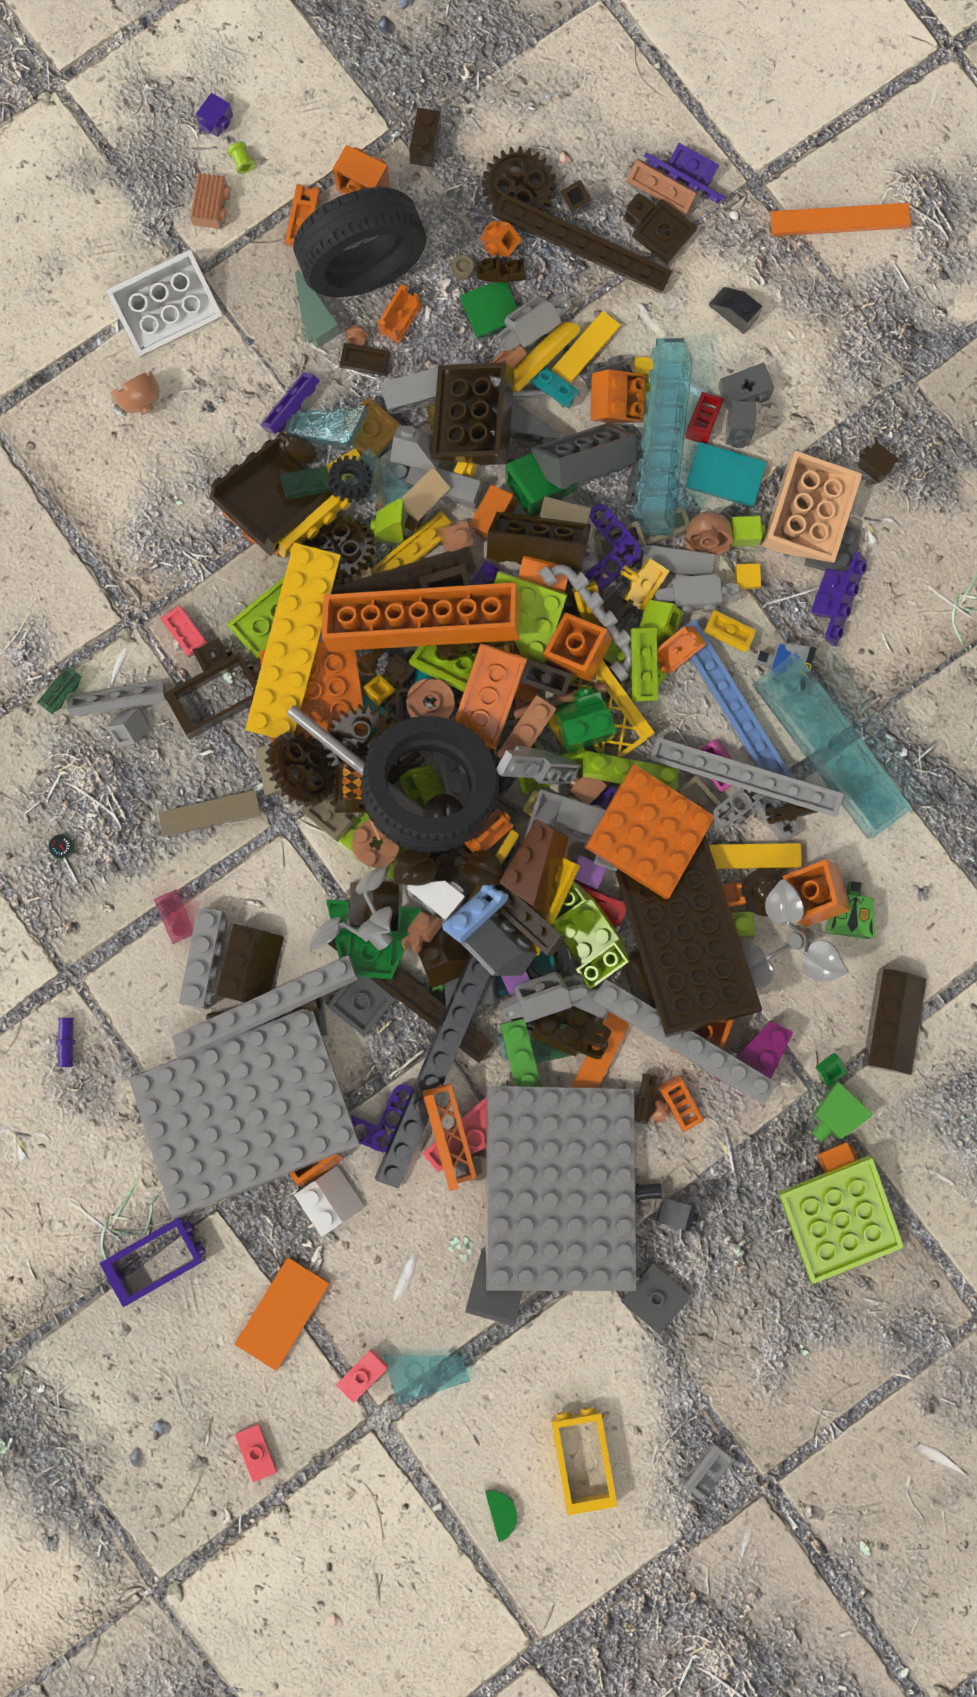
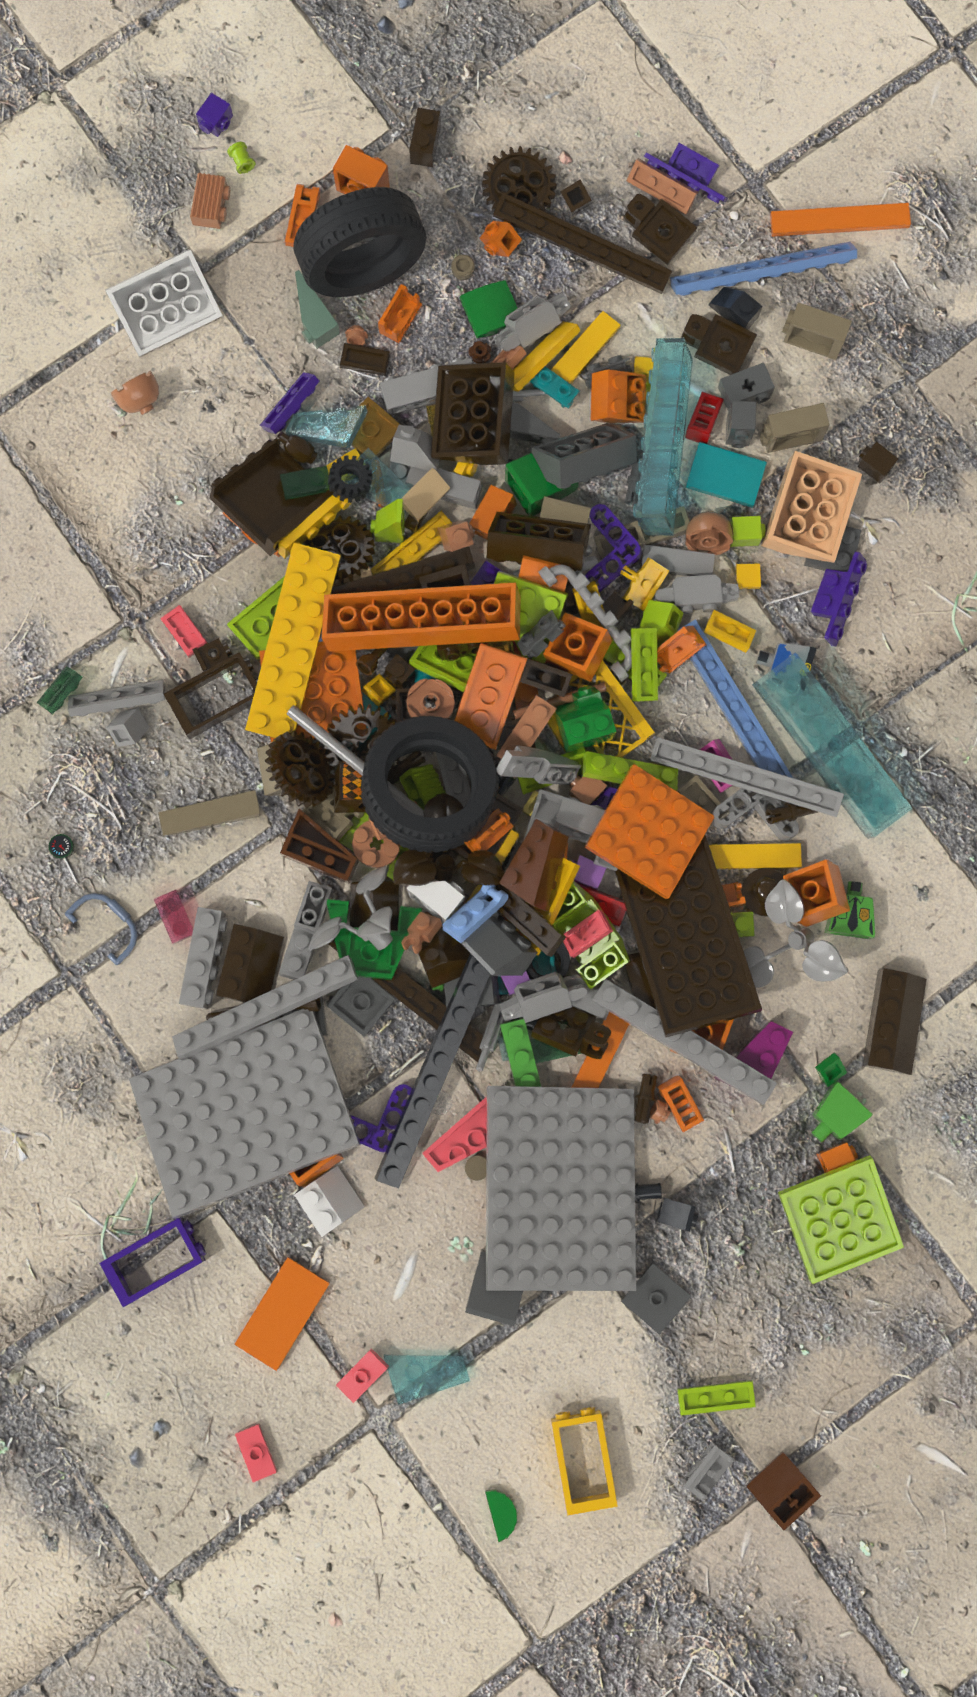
dark purple pin [55,1017,76,1067] -> none
orange fence [422,1083,477,1191] -> none
dark brown slope [477,256,527,283] -> none
none -> sand blue piece [65,893,137,965]
none -> light grey slope [279,881,332,980]
none -> reddish brown wedge [280,809,359,884]
none -> reddish brown plate [469,341,491,364]
none -> light grey axle [476,1004,504,1072]
none -> dark grey hinge [517,610,566,659]
none -> coral plate [563,910,613,958]
none -> medium blue plate [670,242,857,296]
none -> lime plate [677,1380,756,1416]
none -> dark brown plate [681,314,757,375]
none -> reddish brown slope [745,1451,821,1531]
none -> dark tan window [760,403,830,453]
none -> dark tan window [782,302,852,360]

